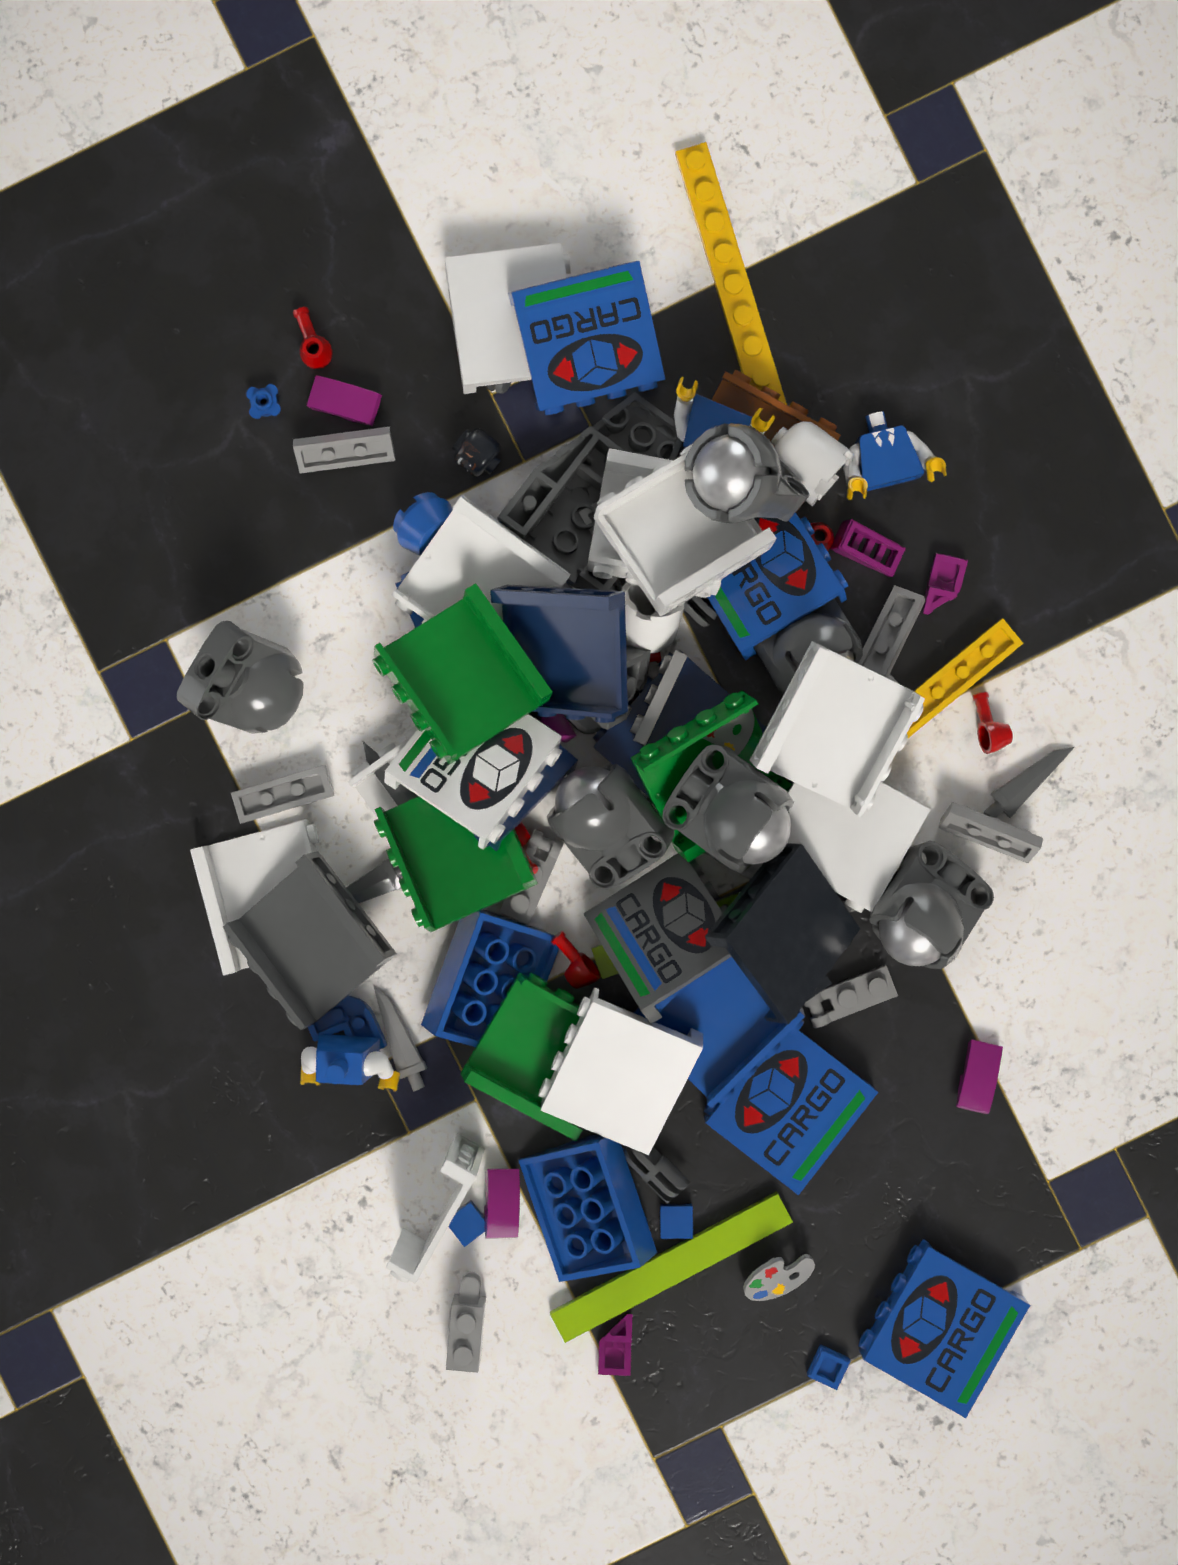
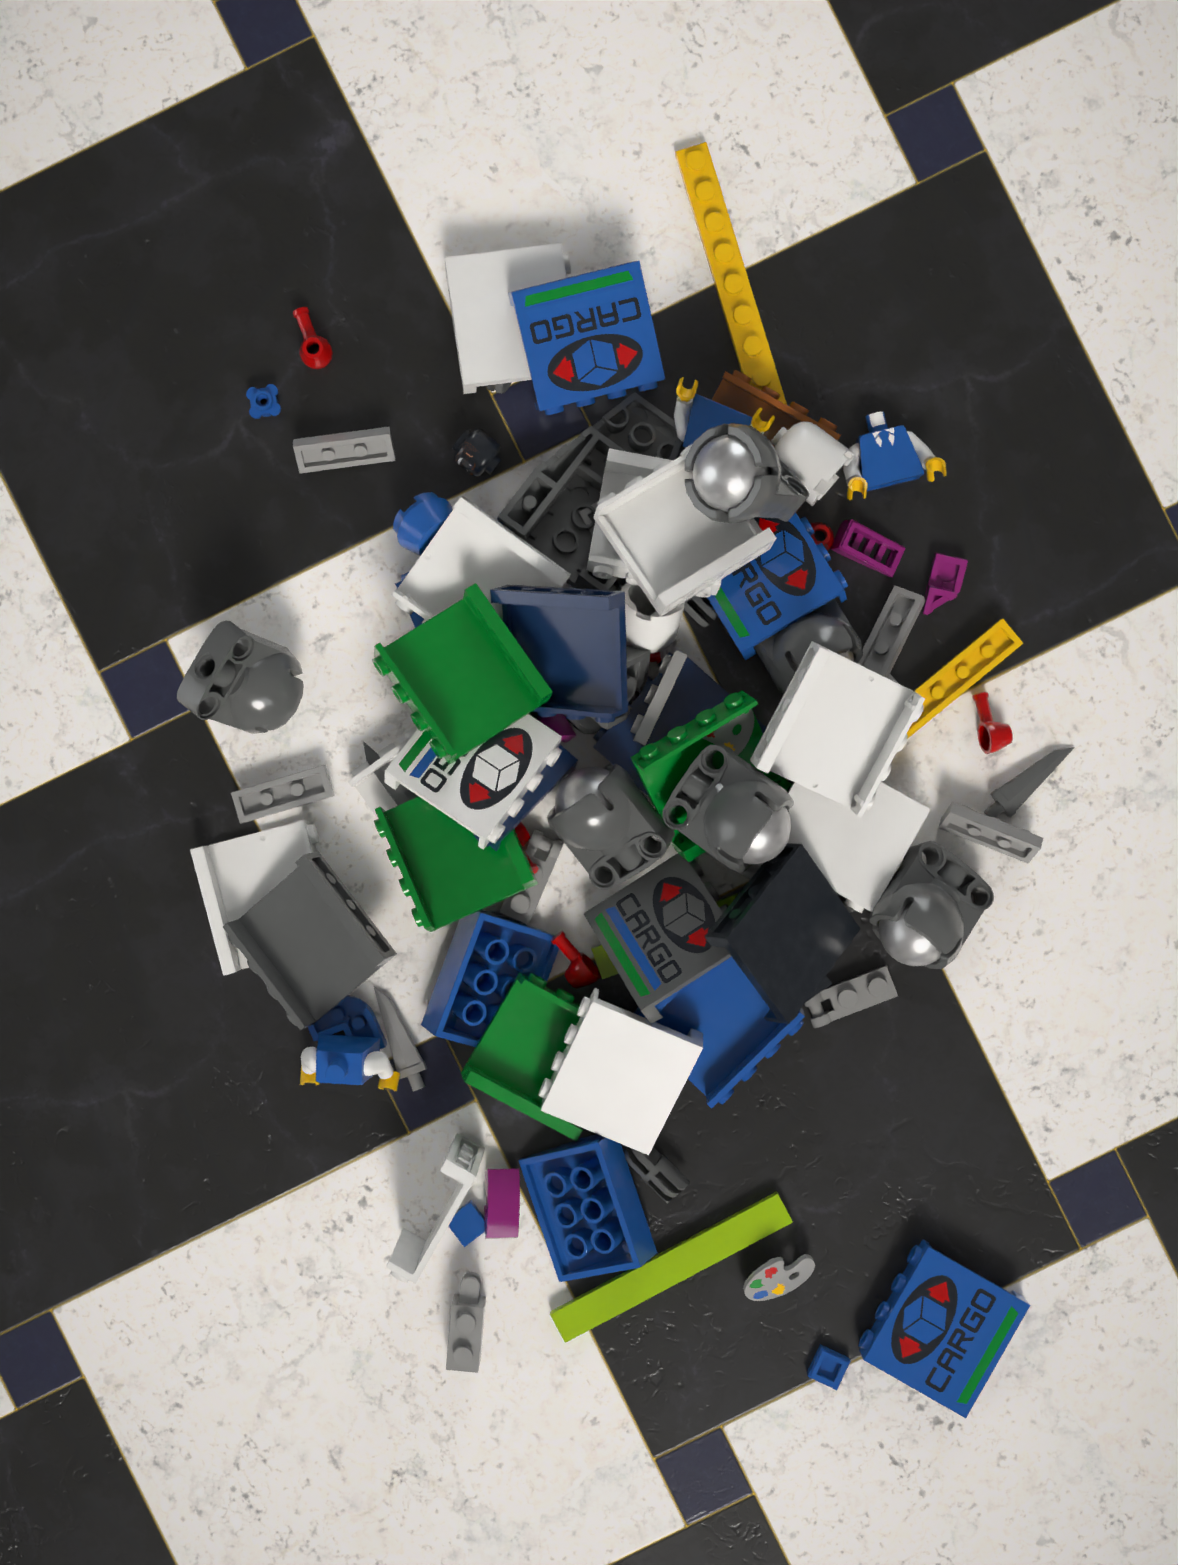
magenta slope [307,375,382,426] -> none
dark grey bar [346,859,403,903] -> none
magenta slope [598,1314,633,1376] -> none
blue tile [660,1204,693,1239] -> none
panel [704,1030,878,1195] -> none
magenta slope [956,1040,1003,1114] -> none

